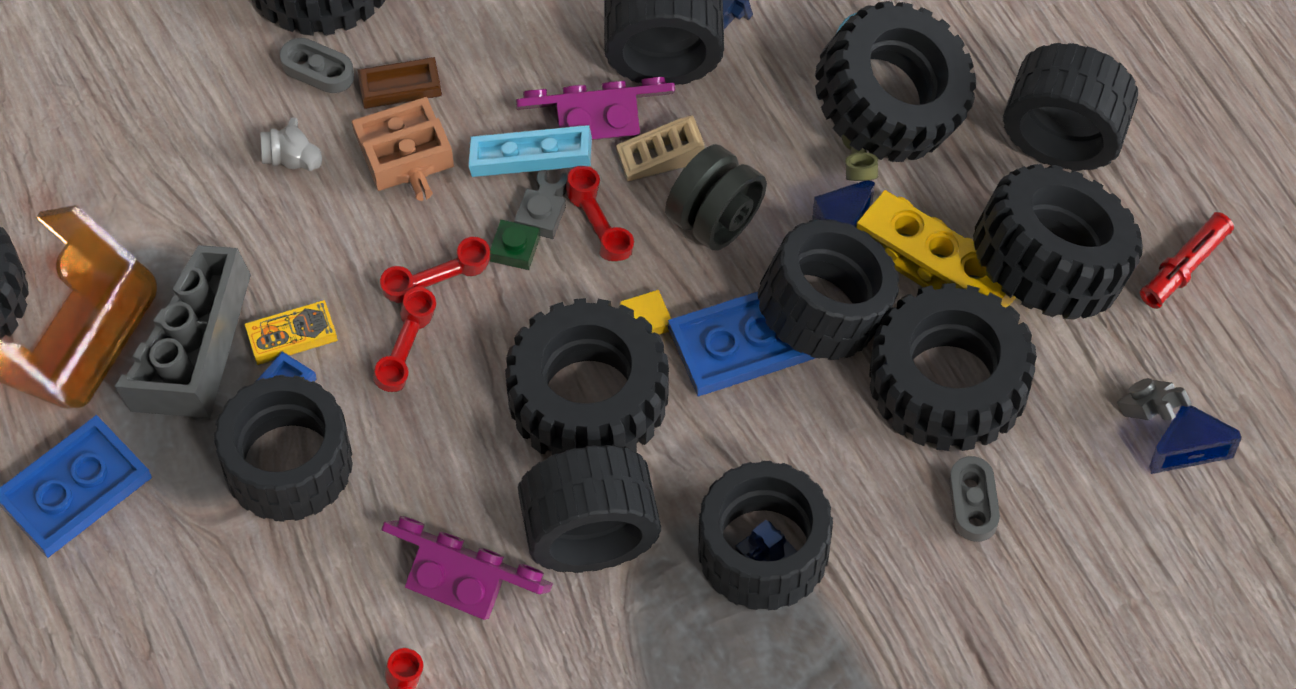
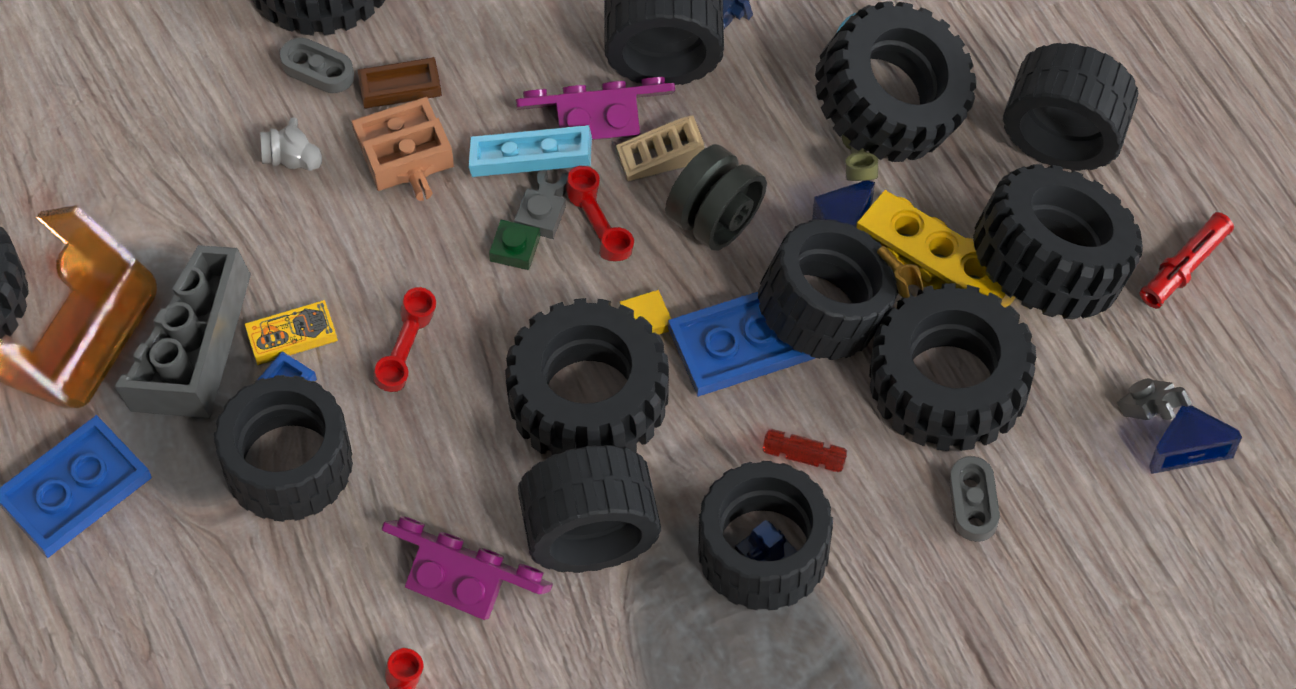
red bar [380,237,490,303] -> none
none -> clear red axle [763,429,847,472]
none -> pearl gold hand [877,246,923,298]

